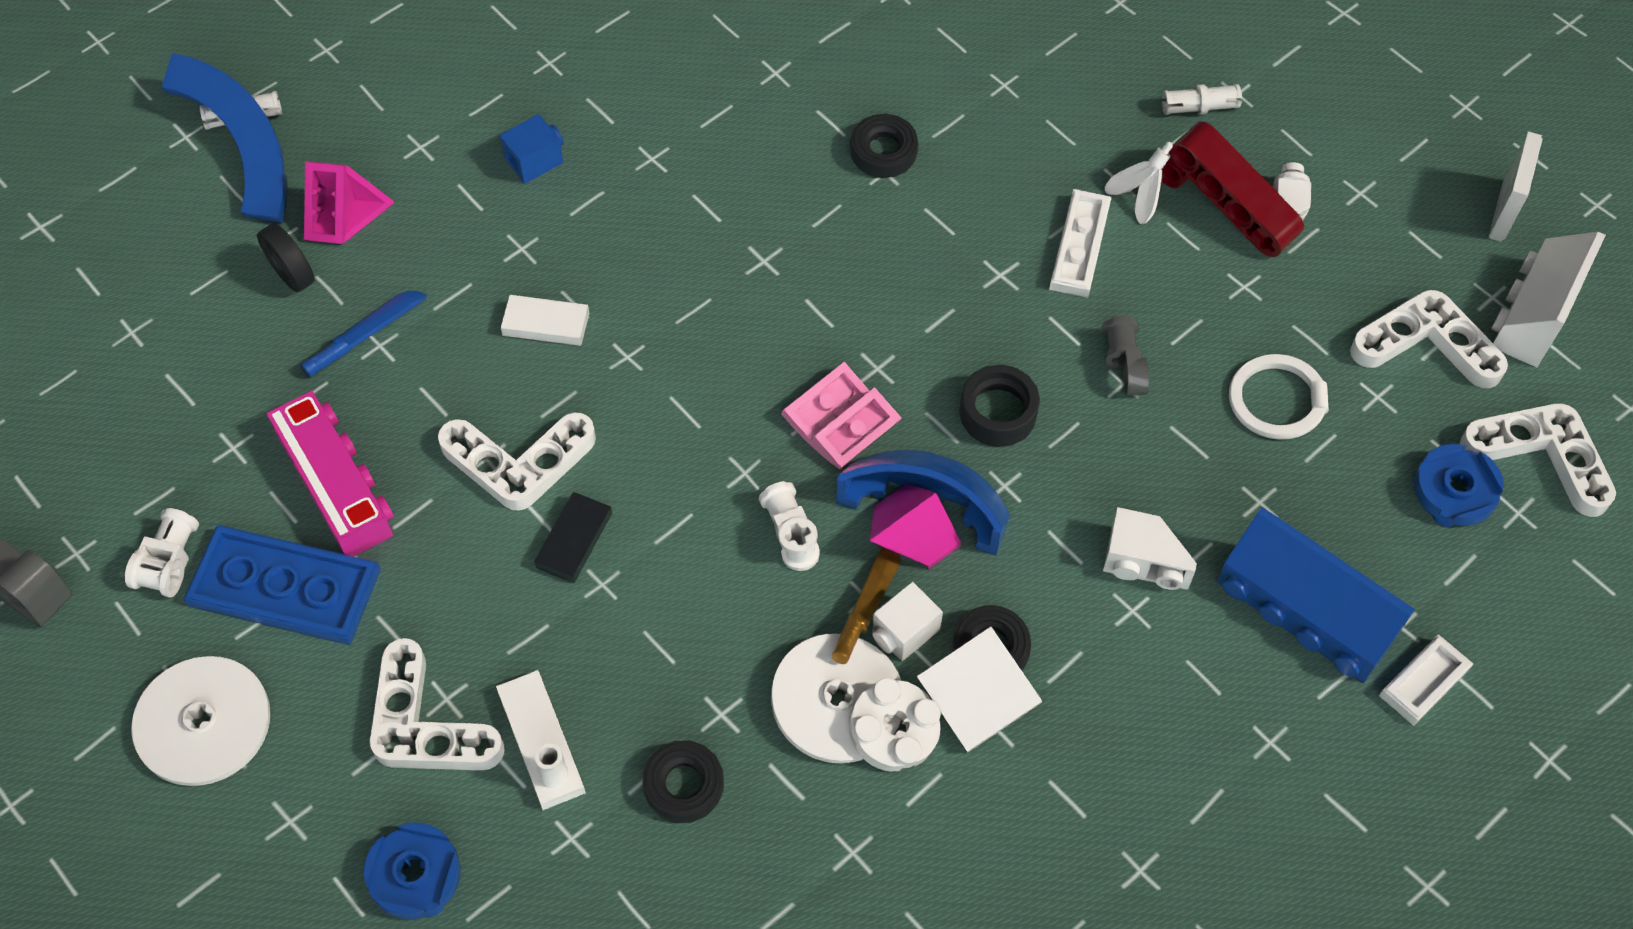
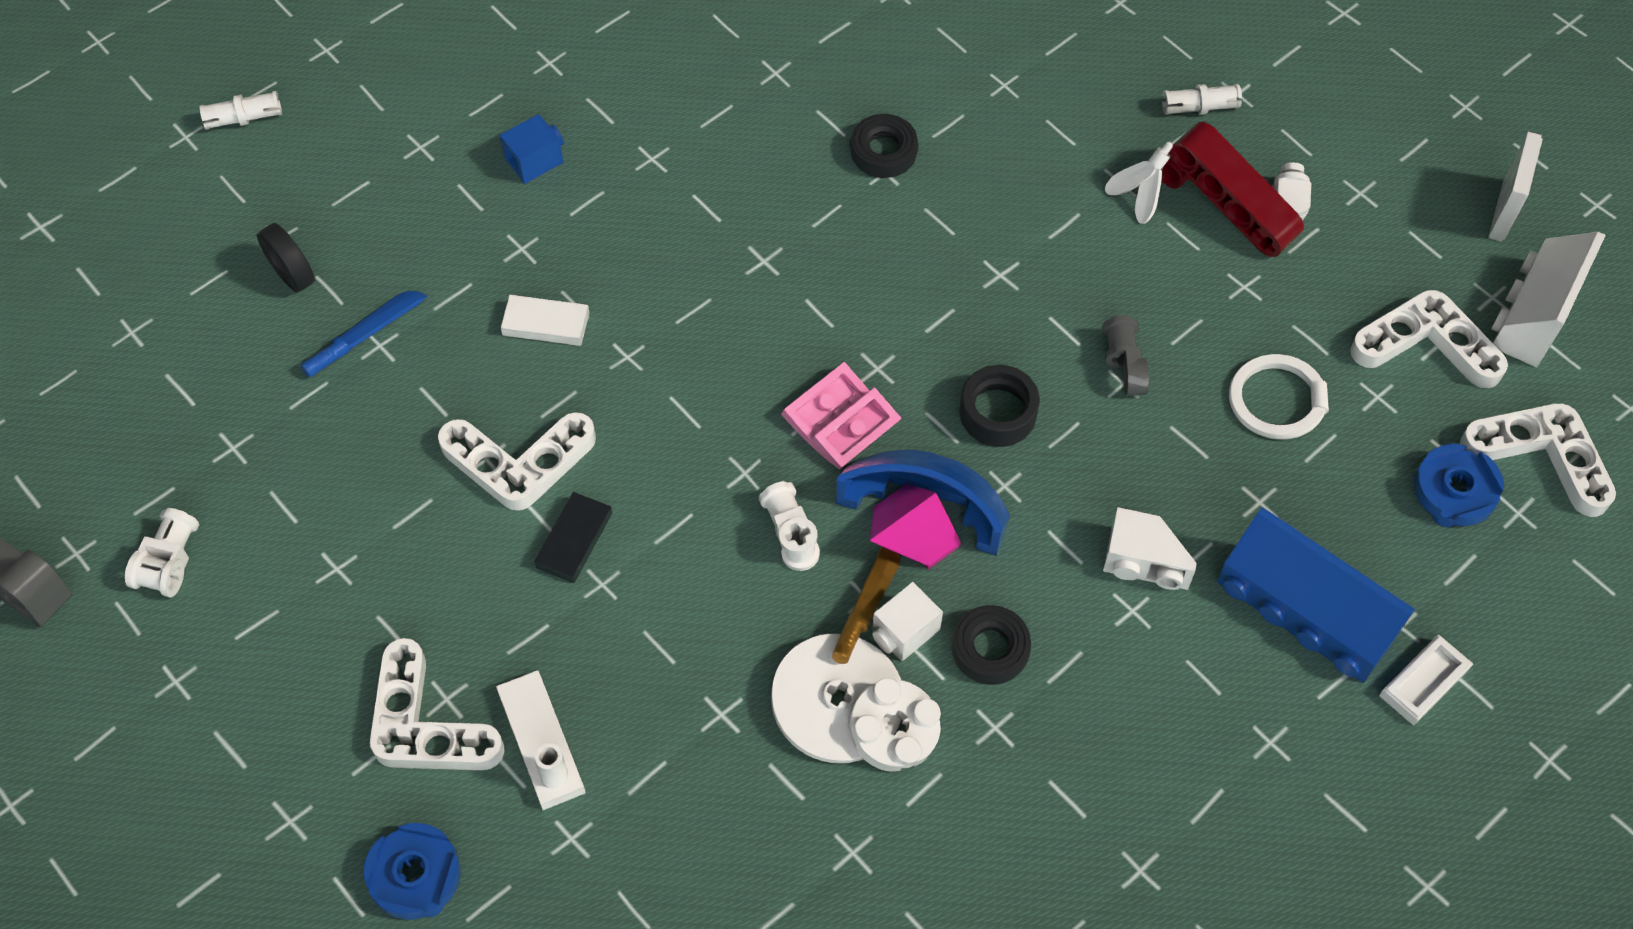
white piece [132,656,270,786] -> none
blue tile [162,53,287,223] -> none
blue tile [183,525,381,645] -> none
dark pink brick [266,391,394,557] -> none
dark pink slope [304,161,395,244] -> none
black tyre [642,740,724,823] -> none
white tile [917,627,1042,752] -> none
white tile [1049,189,1111,298] -> none

